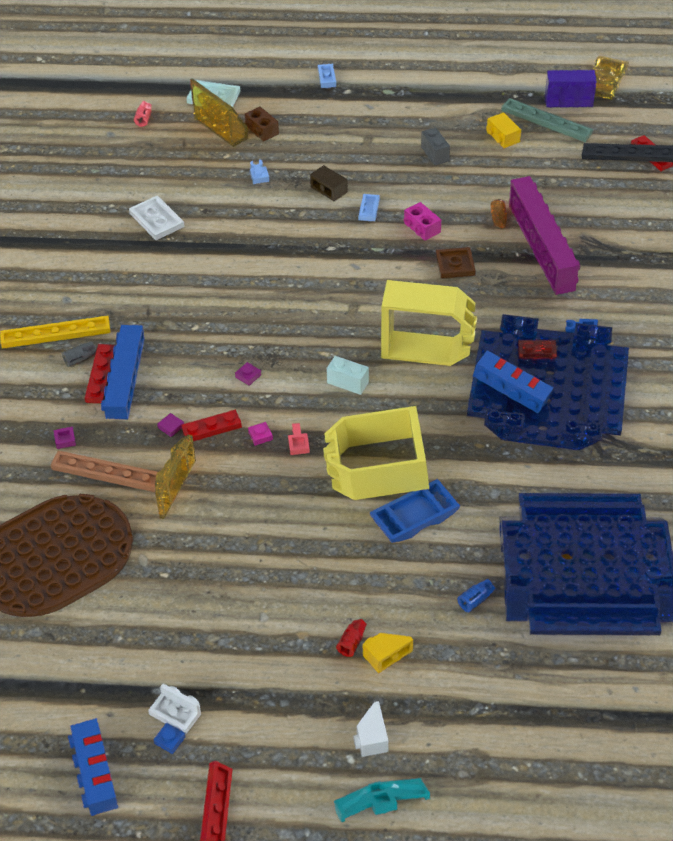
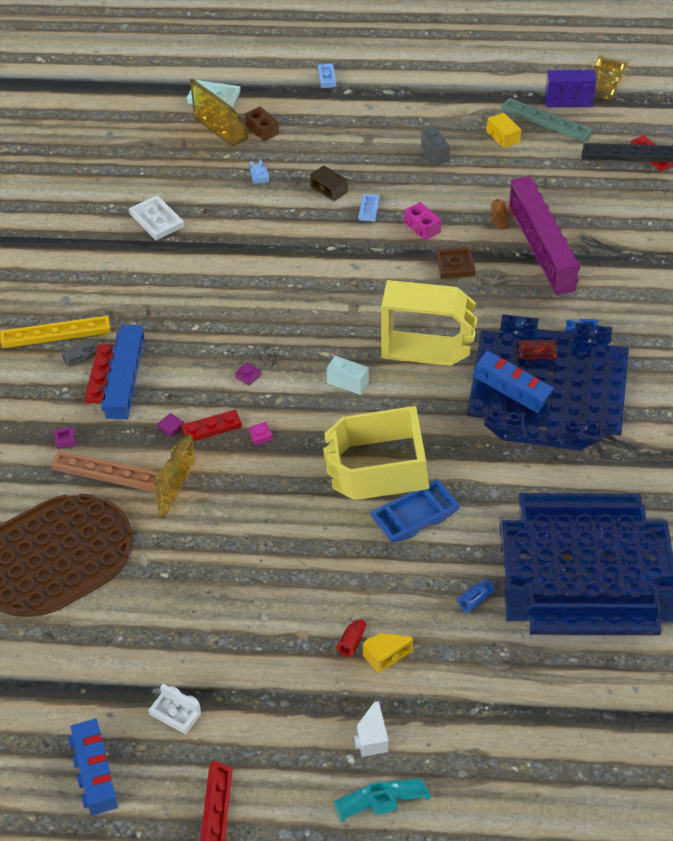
coral hinge [134,101,152,127] -> none
blue plate [153,722,186,754] -> none
coral plate [288,423,310,455] -> none

